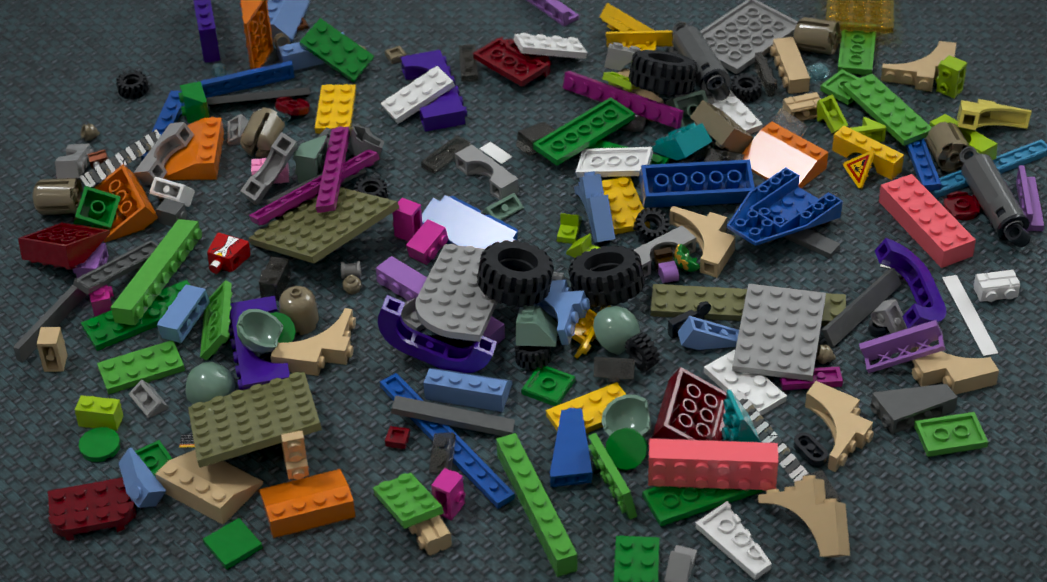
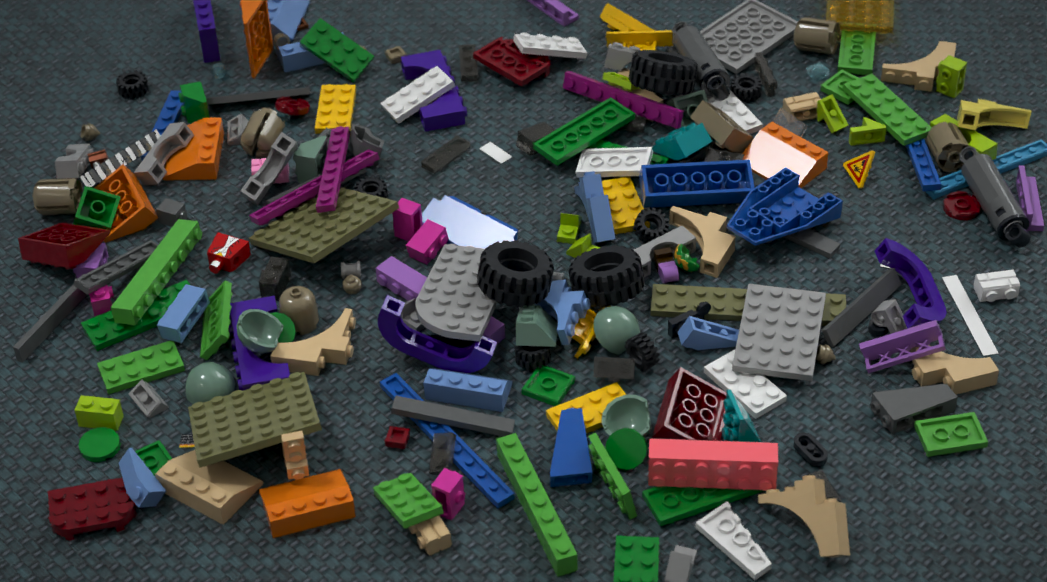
tan brick [37,327,68,372] -> none
white brick [149,177,195,207] -> none
blue plate [198,61,295,98] -> none
green tile [203,518,263,570] -> none
light grey arch [455,144,519,200] -> none
sand green slope [482,193,524,220] -> none
sticker [736,391,808,481] -> none
tan brick [770,37,810,94] -> none
magenta plate [779,367,843,390] -> none
tan arch [805,381,874,472] -> none
yellow arch [832,126,904,180] -> none
coral brick [879,174,976,268] -> none

